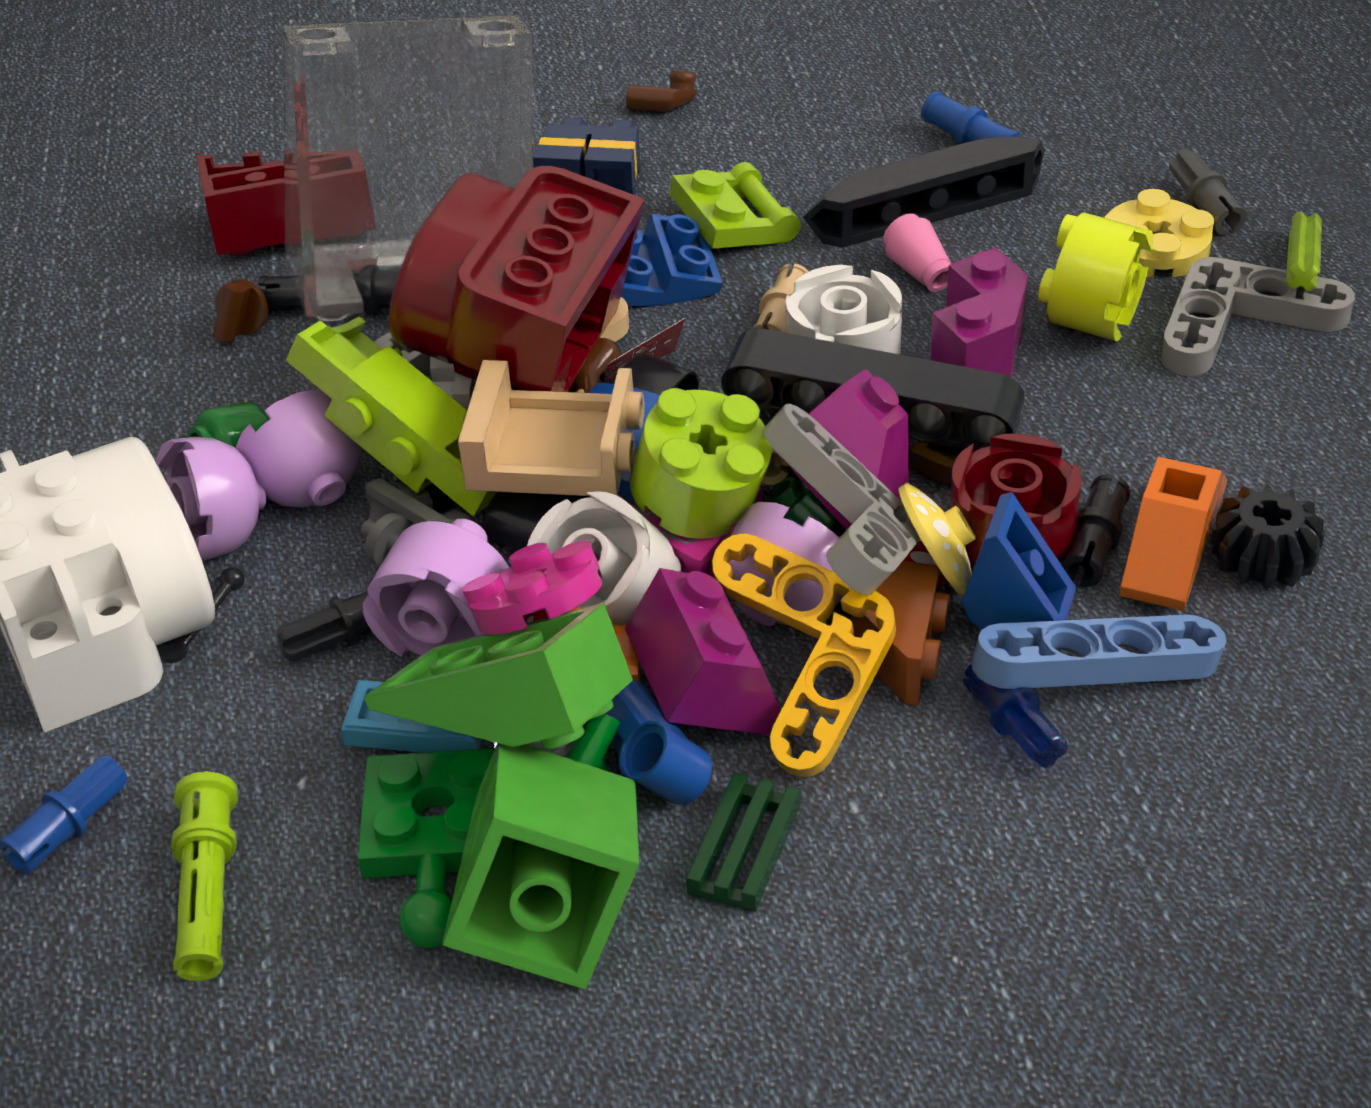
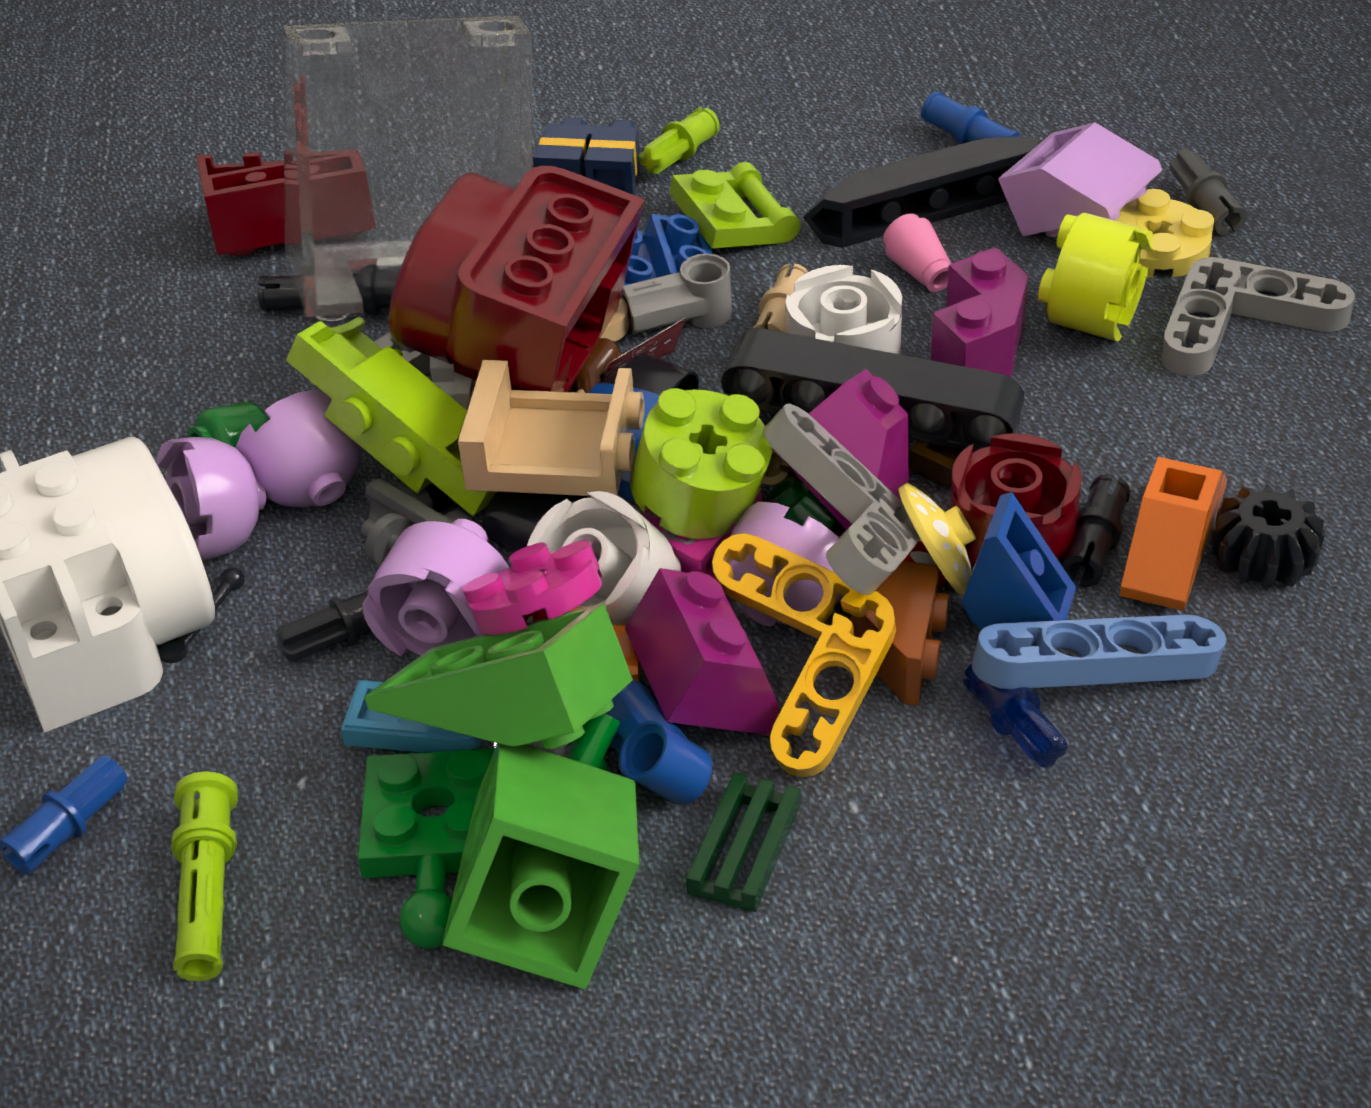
reddish brown plate [213,279,268,342] -> none
reddish brown arm [626,70,697,113] -> none
lime axle [1286,211,1322,292] -> none
none -> light grey piece [621,253,732,335]
none -> lime axle [639,107,720,174]
none -> lavender slope [998,122,1162,237]

